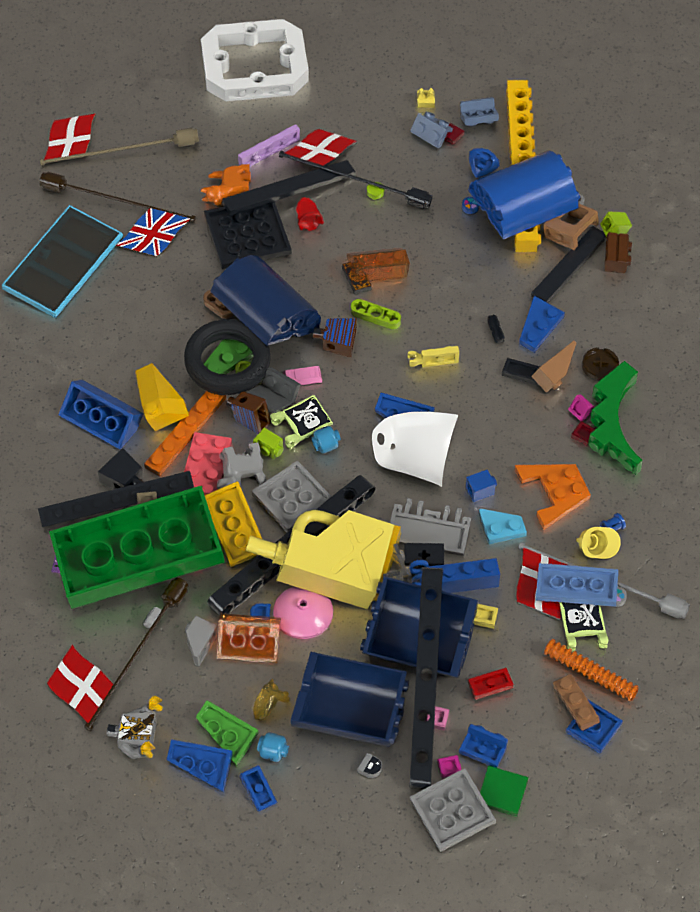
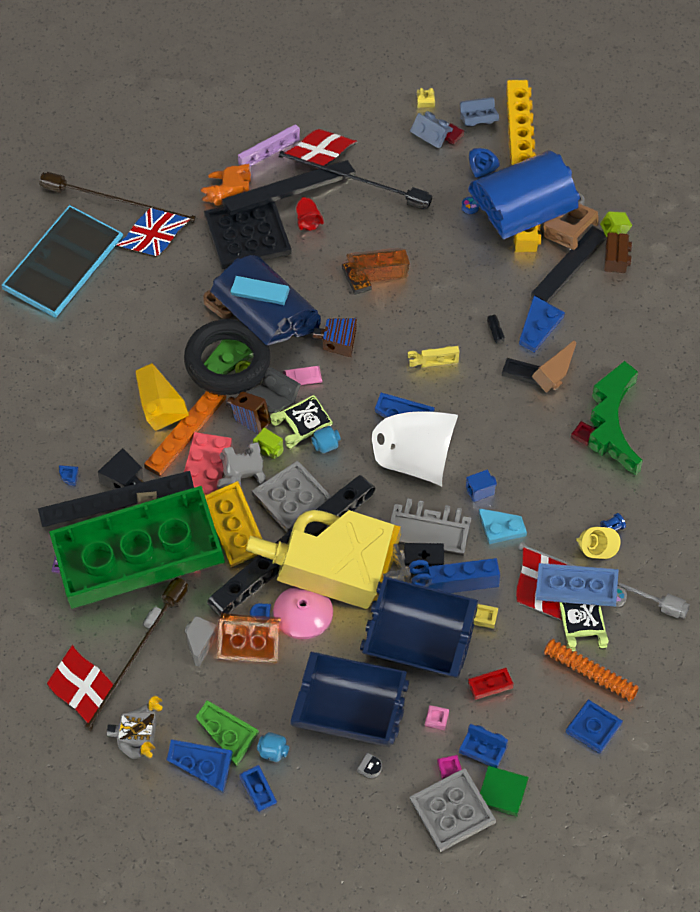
flag [40,113,199,166] -> none
blue slope [58,380,144,449] -> none
white panel [201,19,309,102] -> none
clear yellow piece [253,679,291,720] -> none
lime beam [351,299,401,329] -> none
lime tile [367,182,384,199] -> none
black beam [410,567,443,789] -> none
orange wing [515,464,591,530] -> none
medium nougat plate [553,674,600,731] -> none
dark pink tile [568,394,594,421] -> none
dark brown tile [582,347,619,381] -> none
none -> blue tile [59,465,79,486]
none -> medium azure tile [230,276,290,305]

